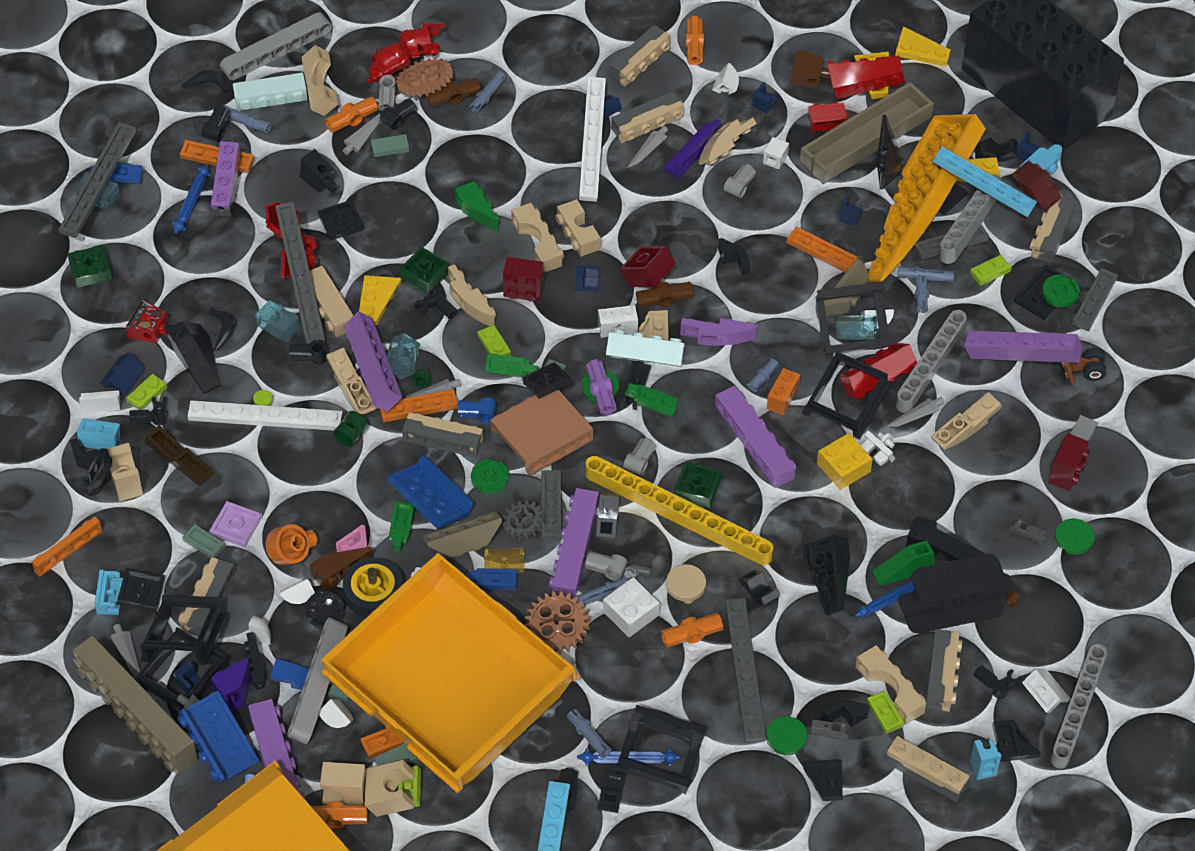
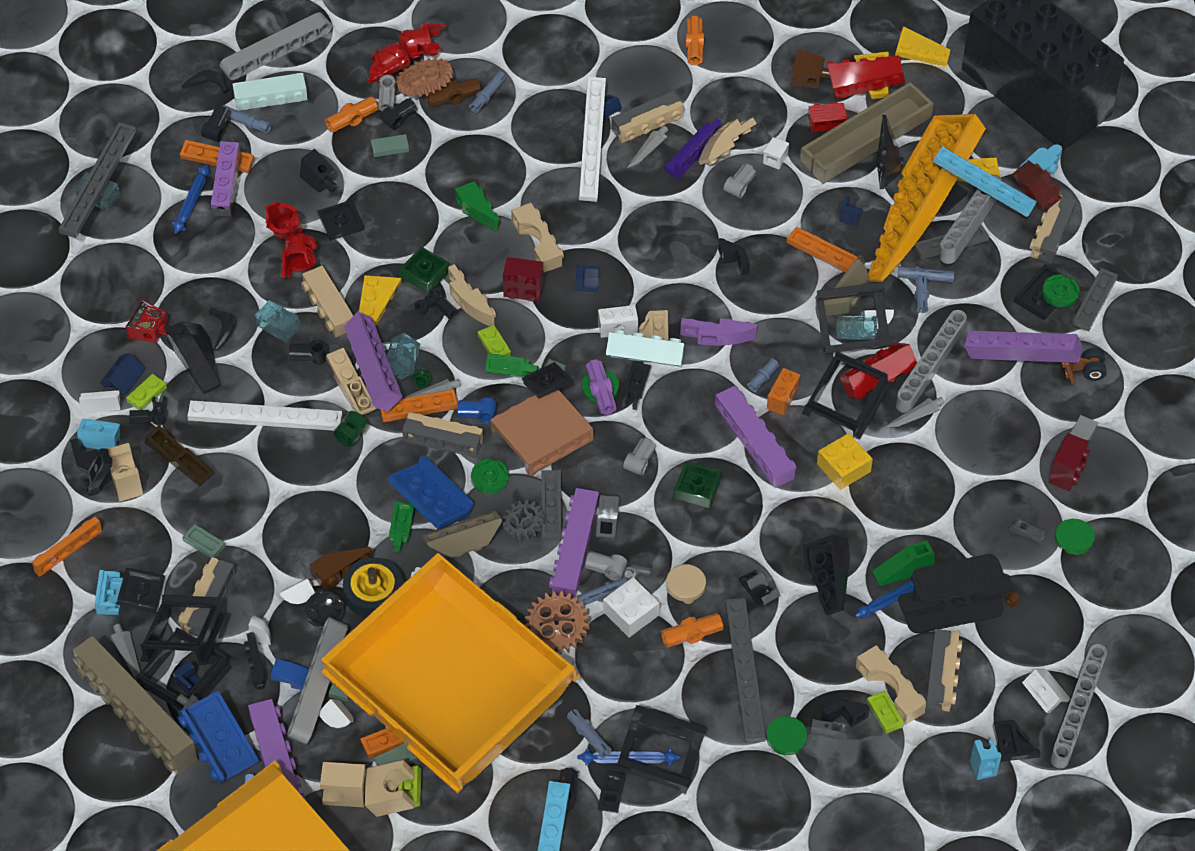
dark green brick [67,245,112,288] -> none
blue hinge [91,163,143,184] -> none
lavender tile [209,501,262,548] -> none
dark purple slope [211,658,252,713] -> none
lime tile [253,390,273,406] -> none
orange piece [266,524,317,565] -> none
dark grey plate [275,202,326,343] -> none
tan arch [302,45,338,116] -> none
orange piece [311,801,368,829] -> none
bright pink slope [336,525,367,552] -> none
light grey bar [343,113,380,155] -> none
blue hinge [463,568,516,590] -> none
clear yellow slope [484,548,524,573] -> none
tan arch [555,199,601,257] -> none
yellow beam [585,456,773,565] -> none
piece [609,25,670,86] -> none
dark red brick [620,246,676,287] -> none
green hinge [625,383,678,417] -> none
reddish brown piece [636,282,694,308] -> none
white brick [712,63,739,94] -> none
dark blue panel [752,82,778,113] -> none
black wing [802,760,843,801] -> none
white hips [861,431,896,466] -> none
tan piece [885,736,970,803] -> none
black wedge [905,516,985,562] -> none
tan slope [931,392,1002,450] -> none
lime plate [970,255,1012,286] -> none
black bar [973,665,1022,699] -> none
black slope [975,137,1018,162] -> none
dark blue panel [1016,132,1041,161] -> none

